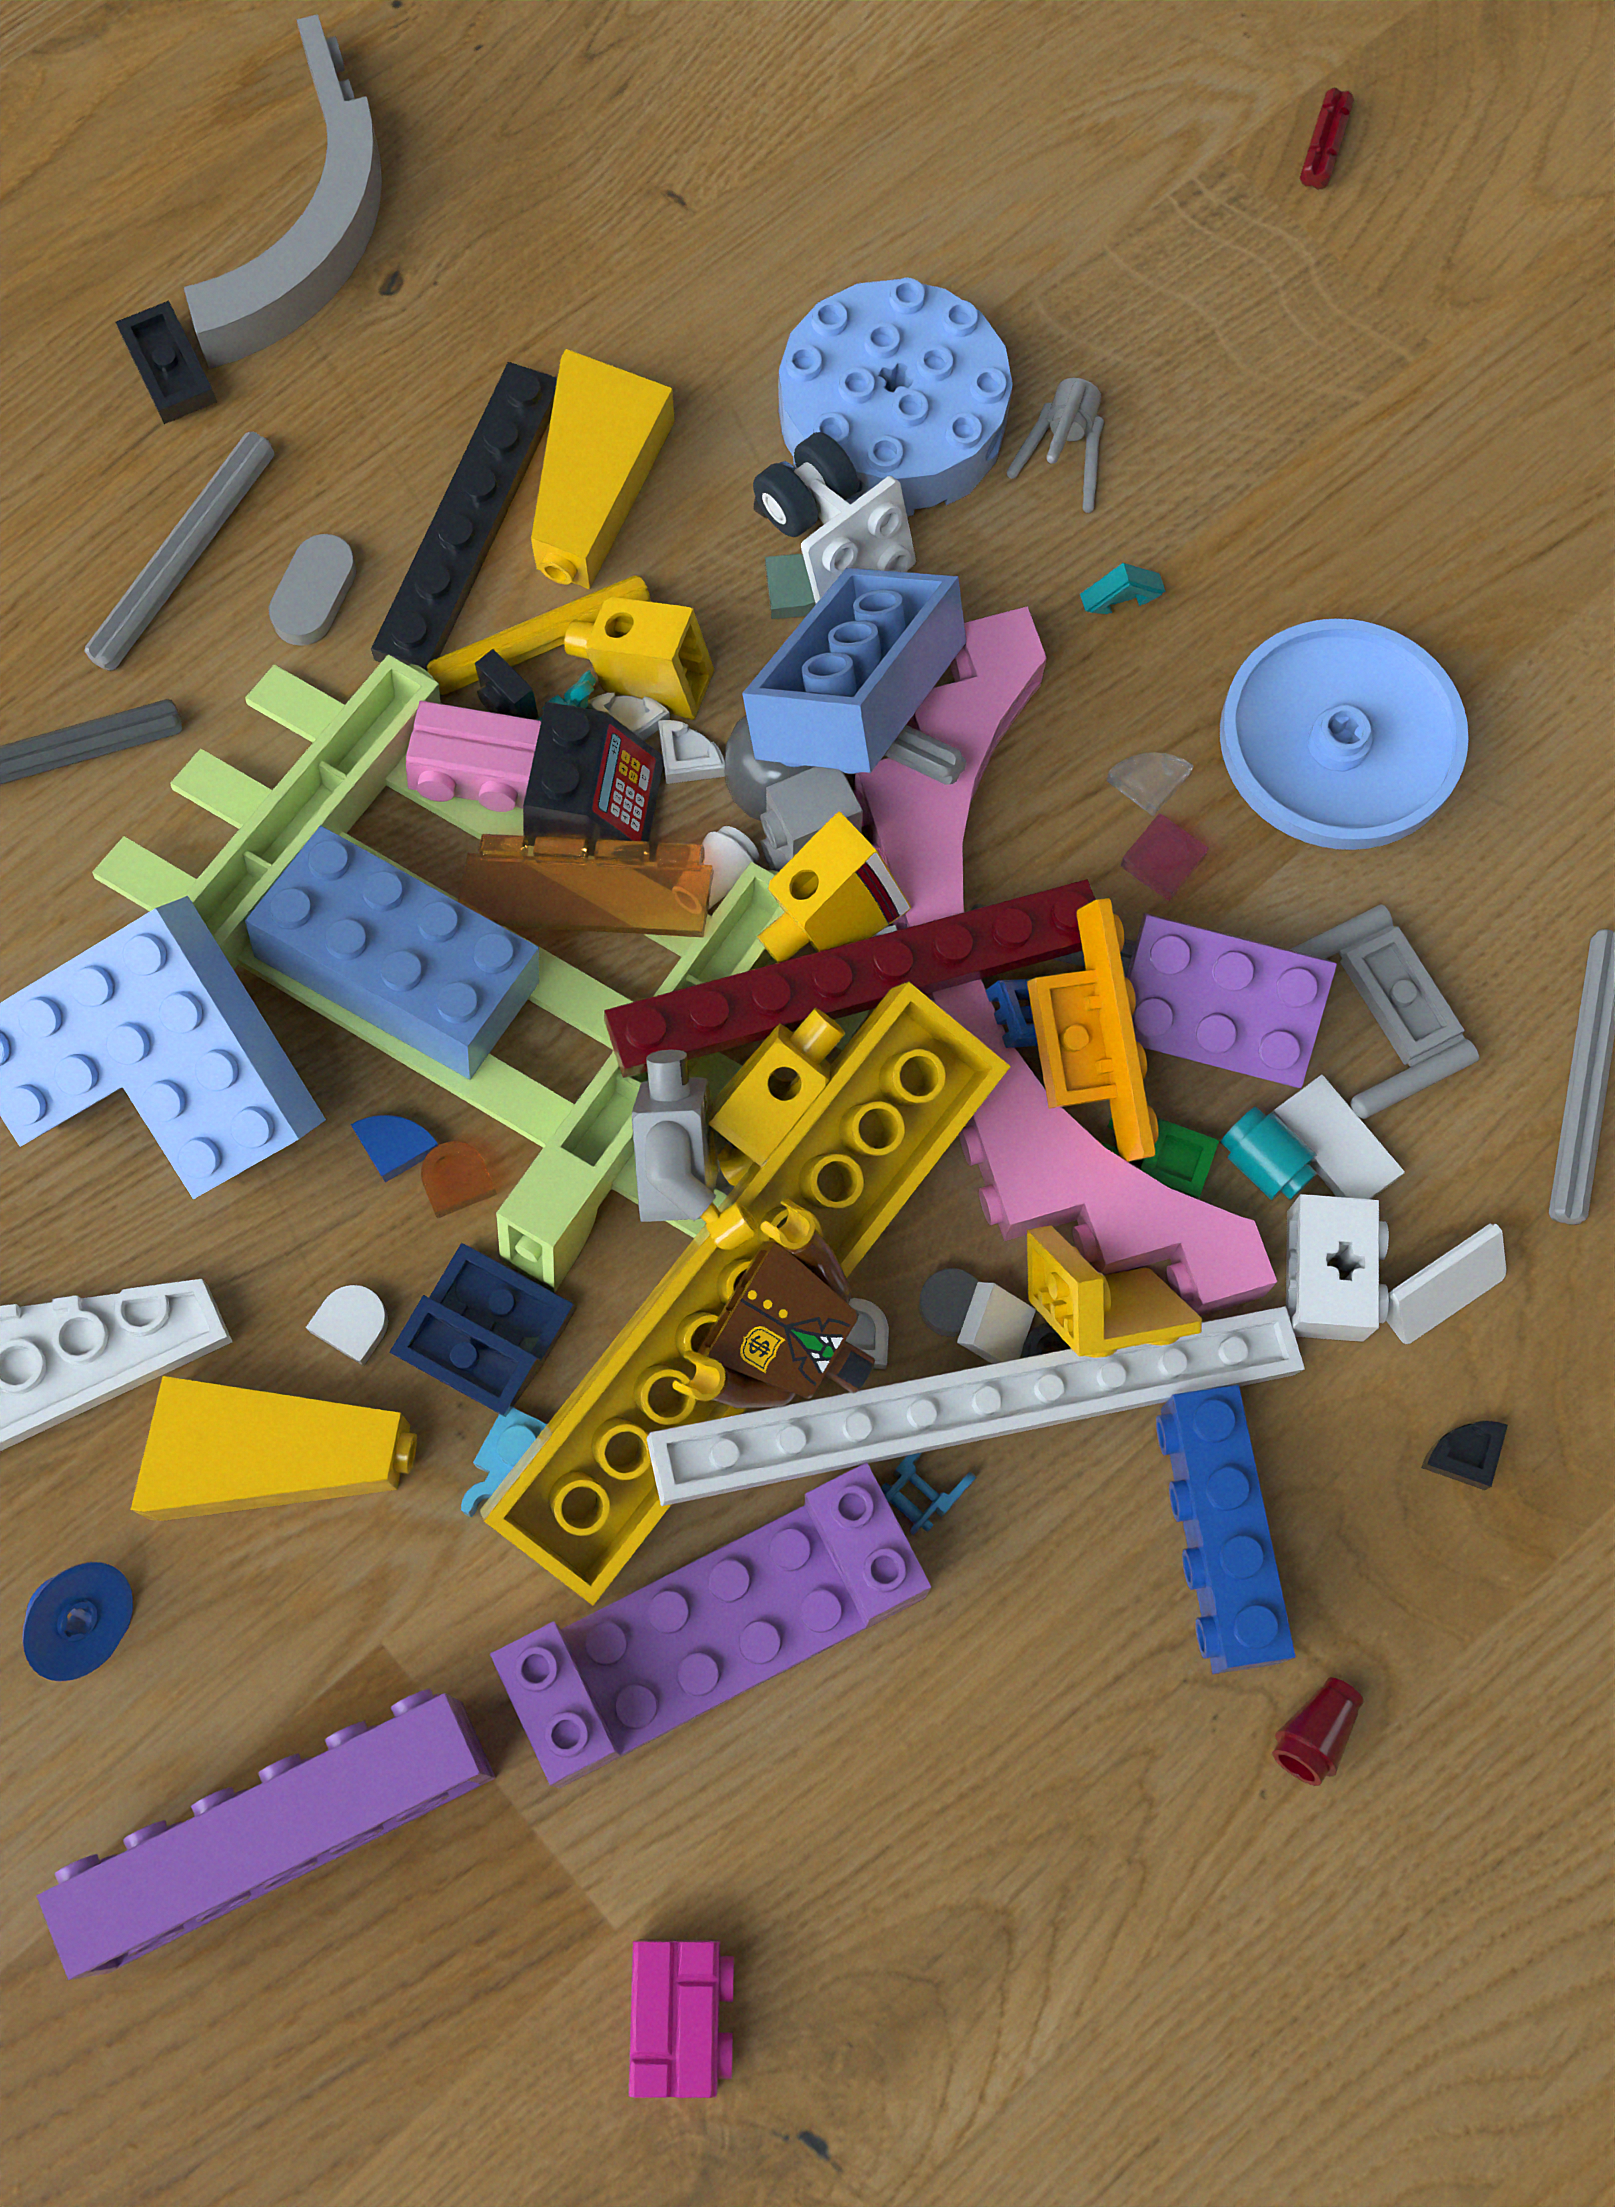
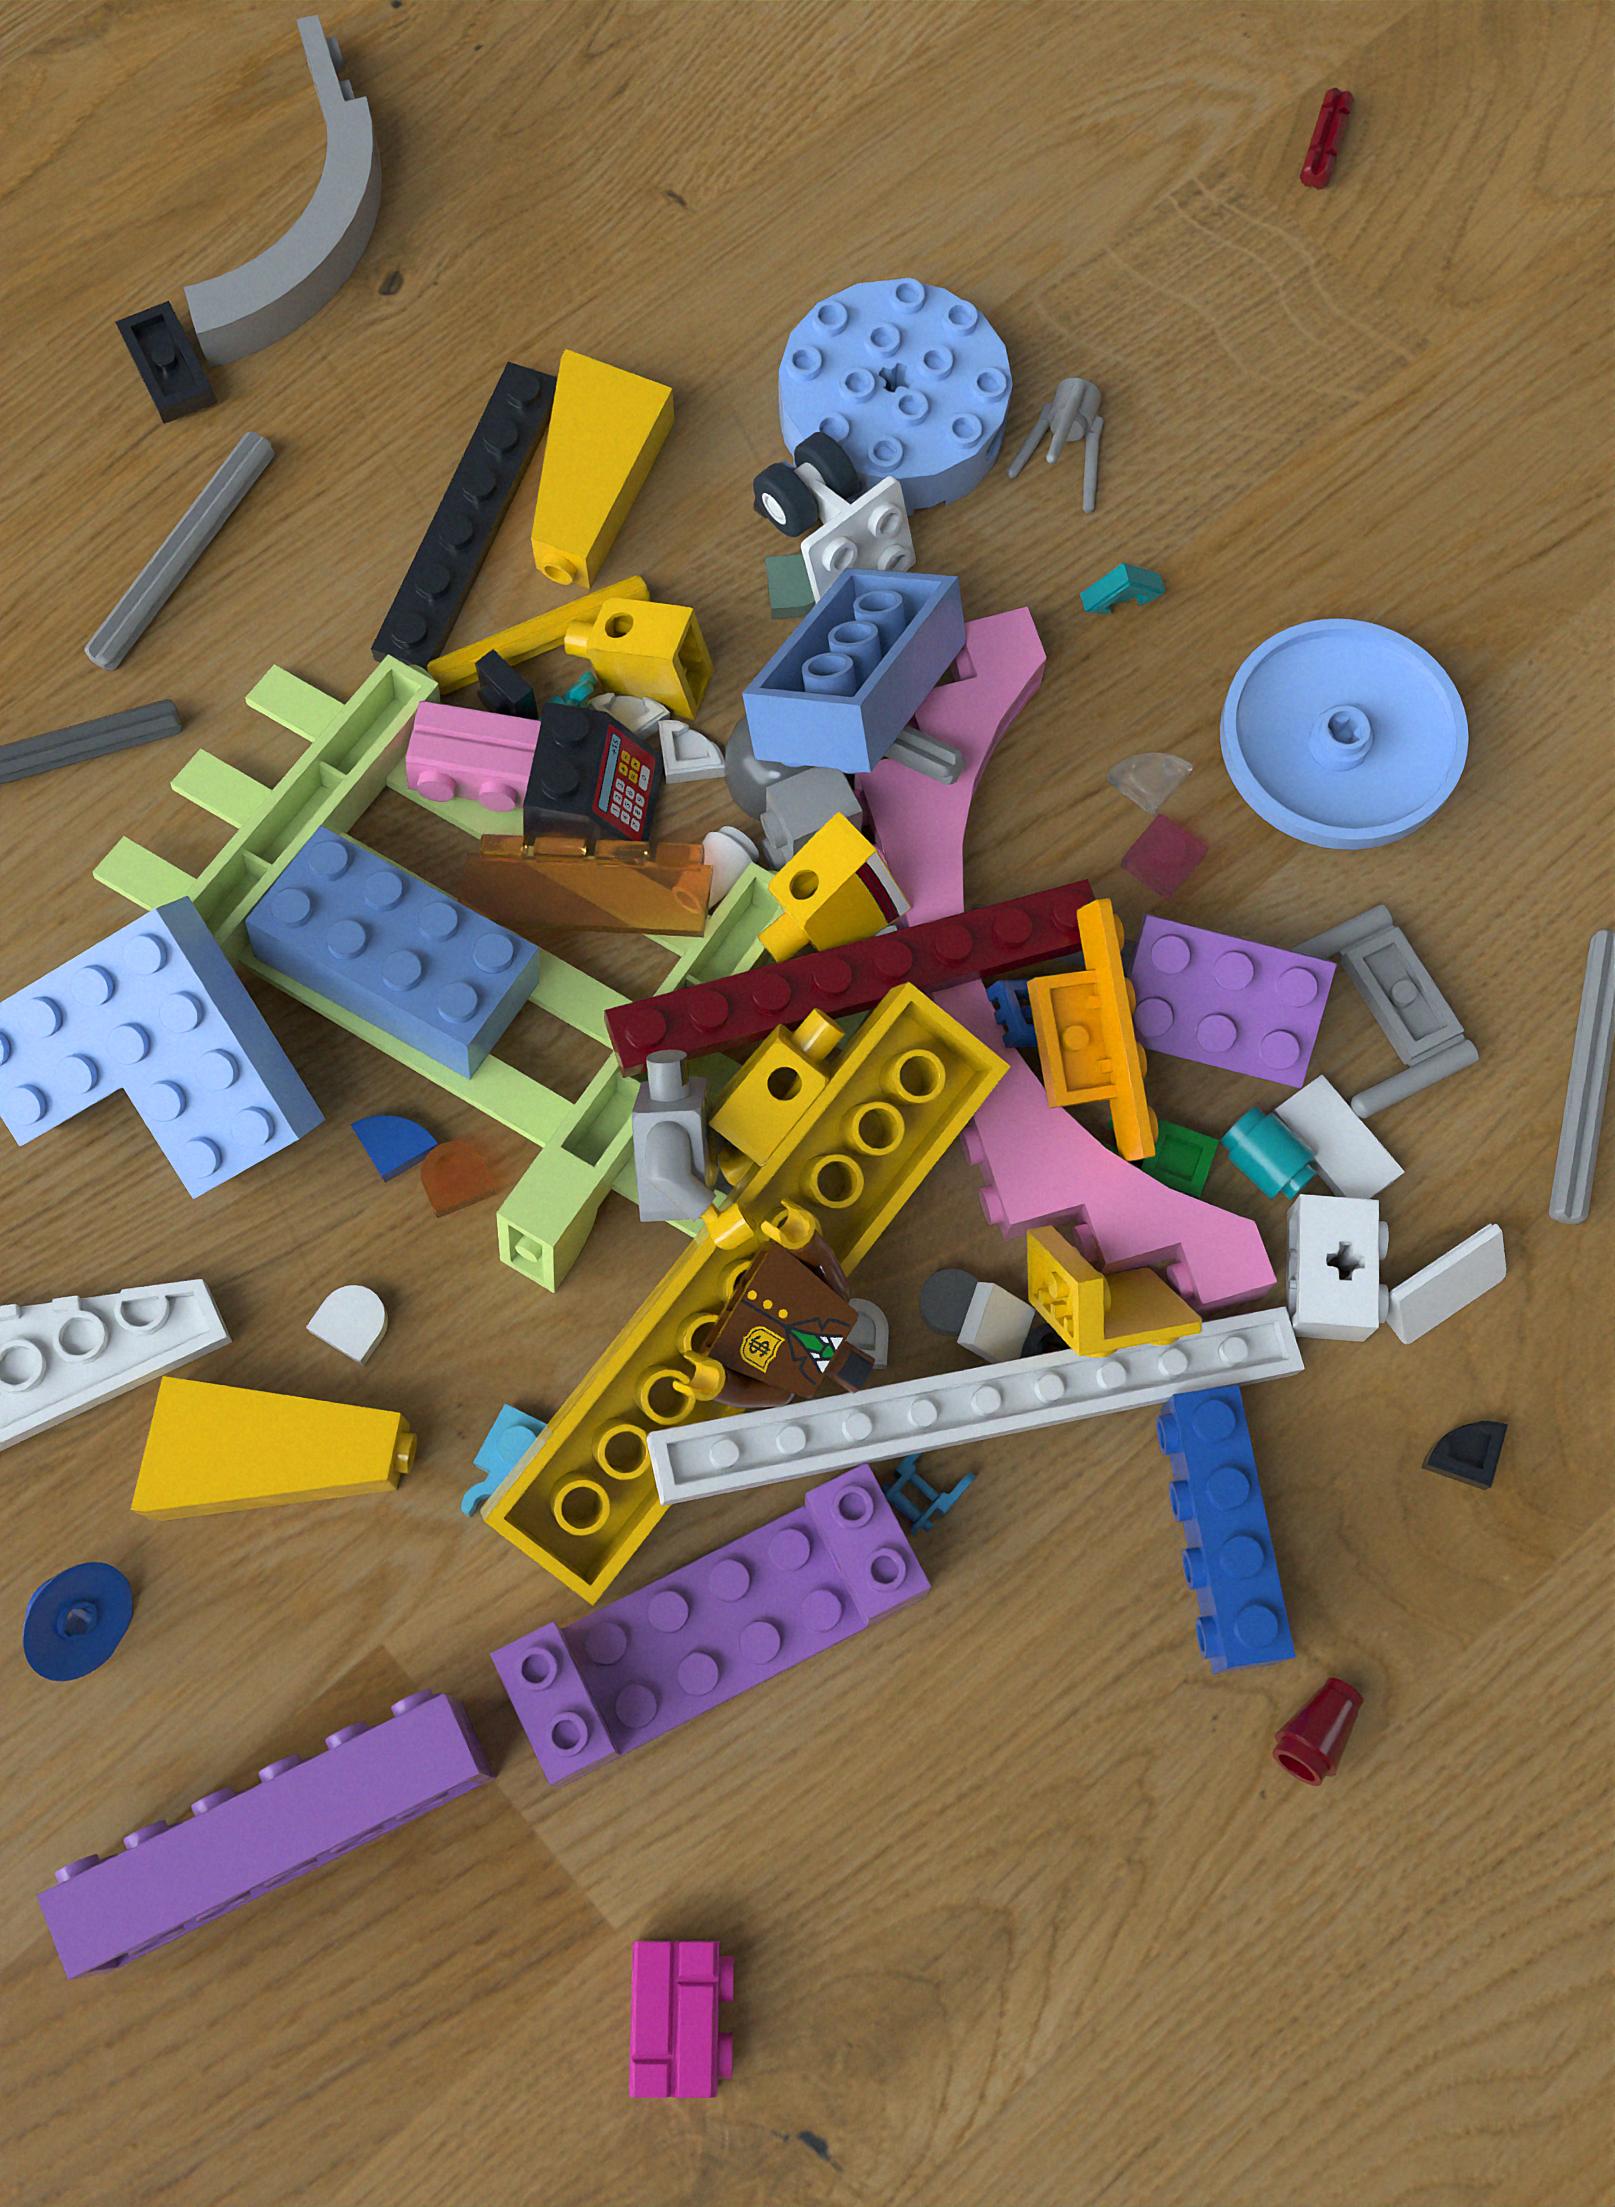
light grey tile [269,534,356,646] -> none
dark blue slope [390,1242,577,1417] -> none

